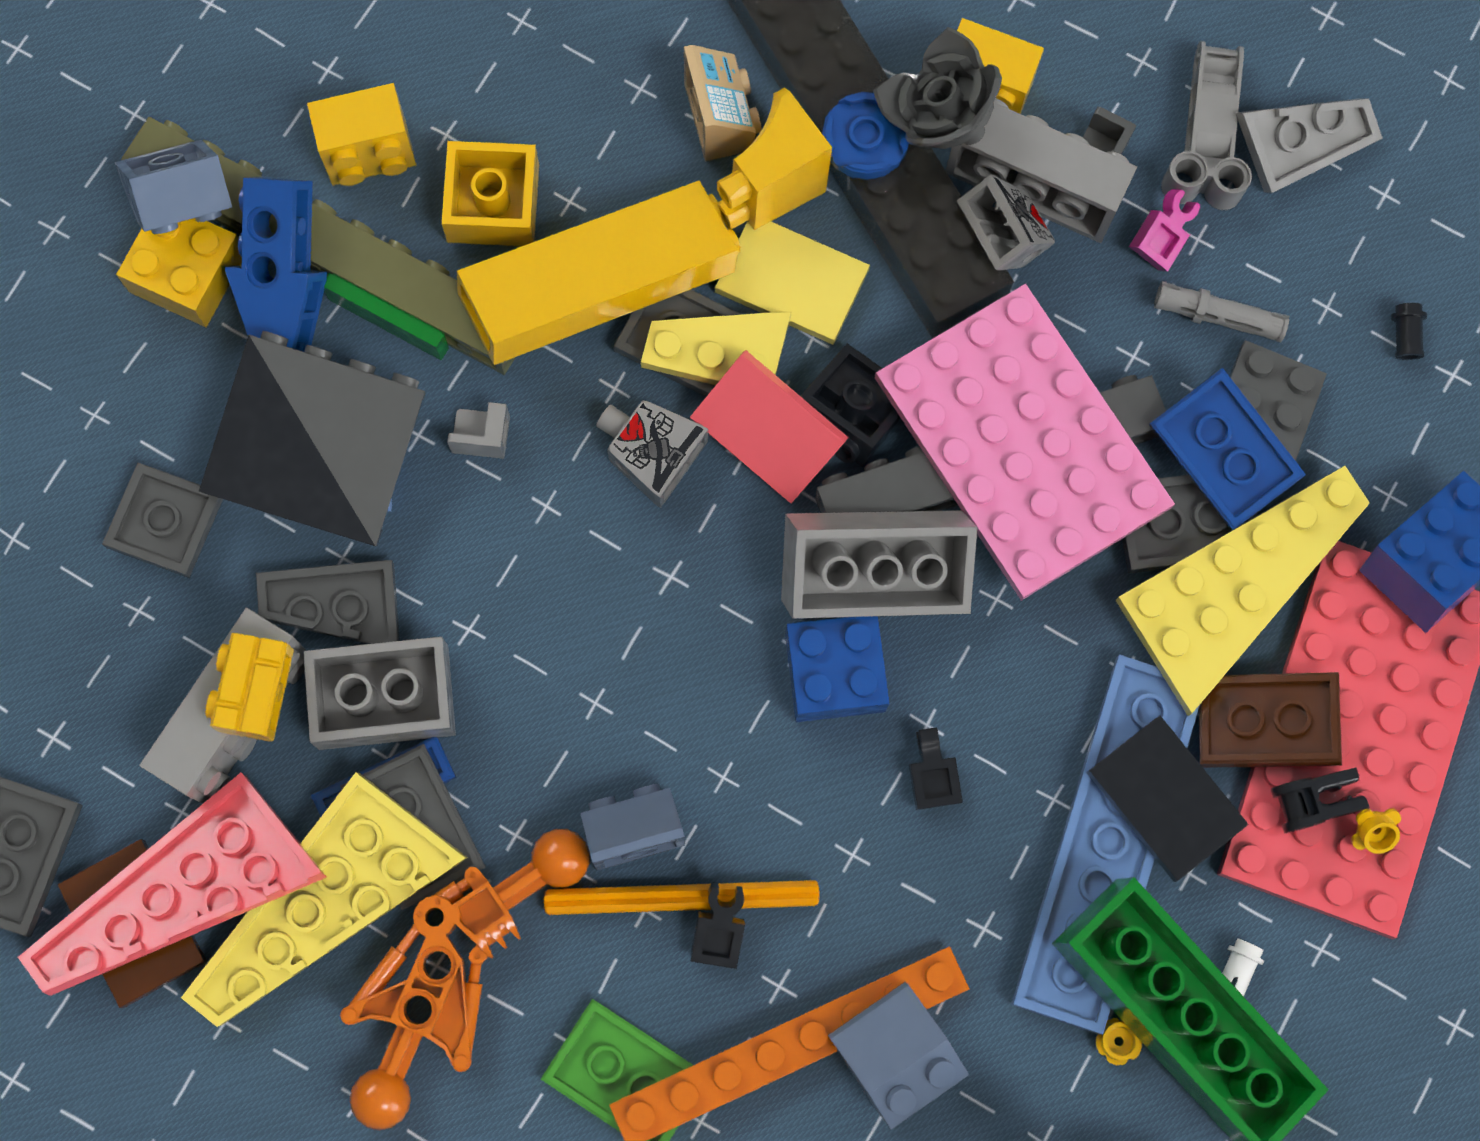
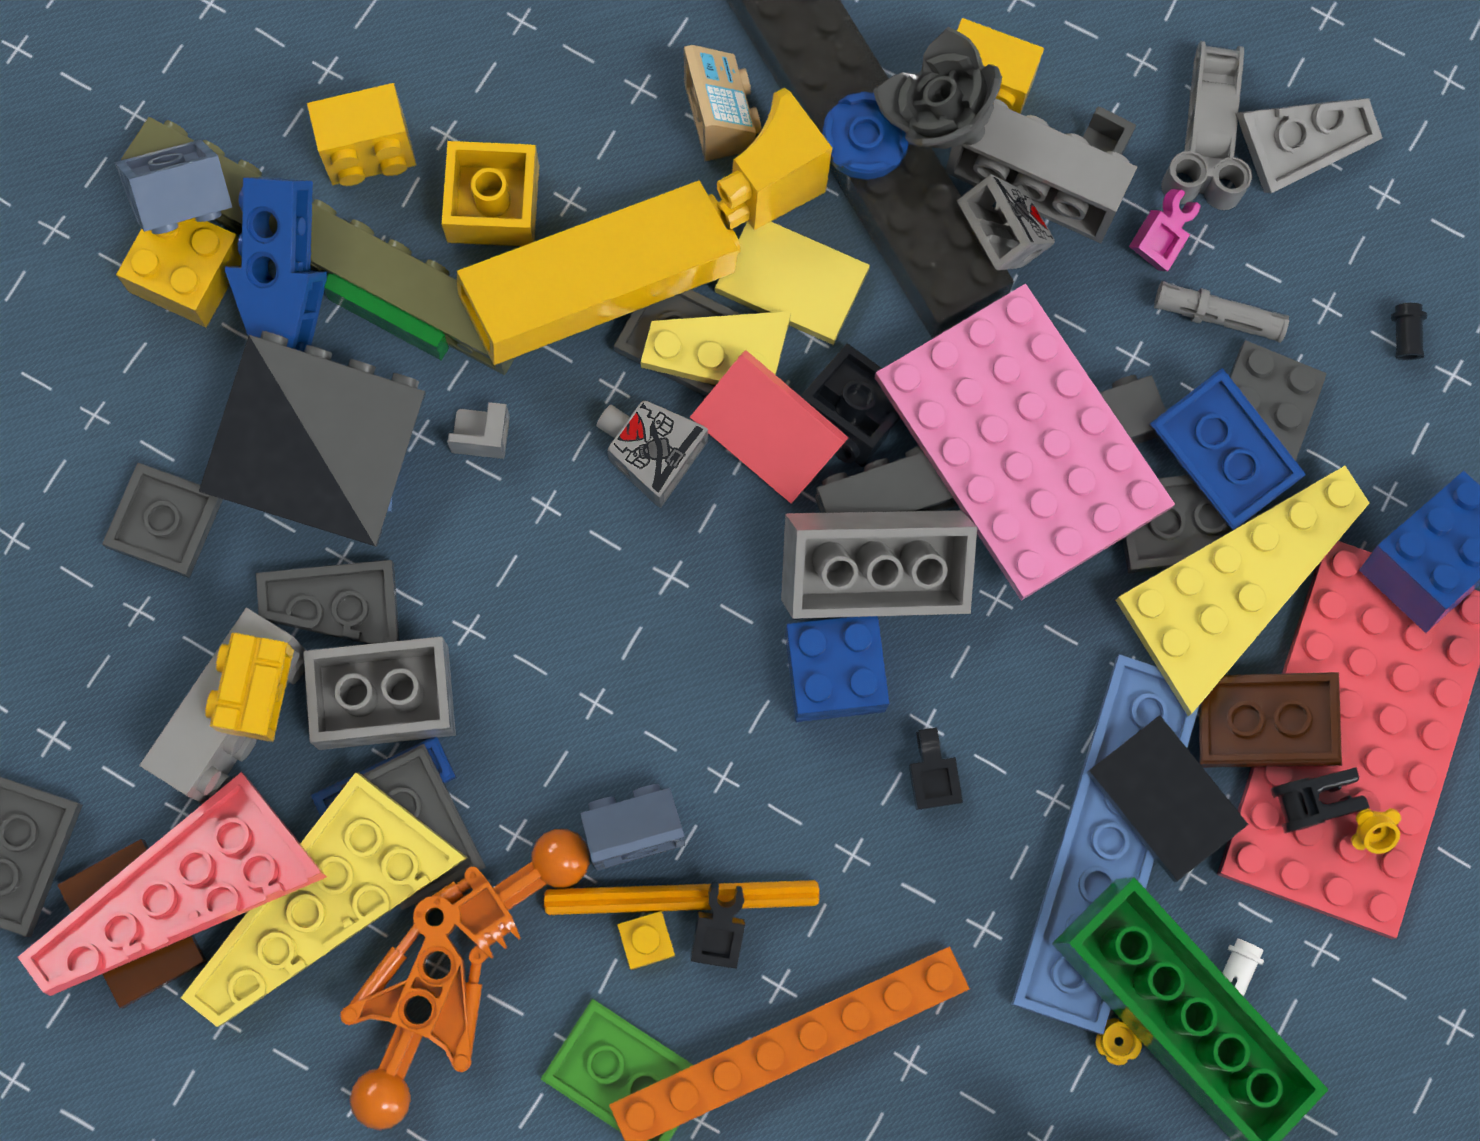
sand blue slope [828,982,969,1130] -> none
none -> yellow plate [617,911,675,970]

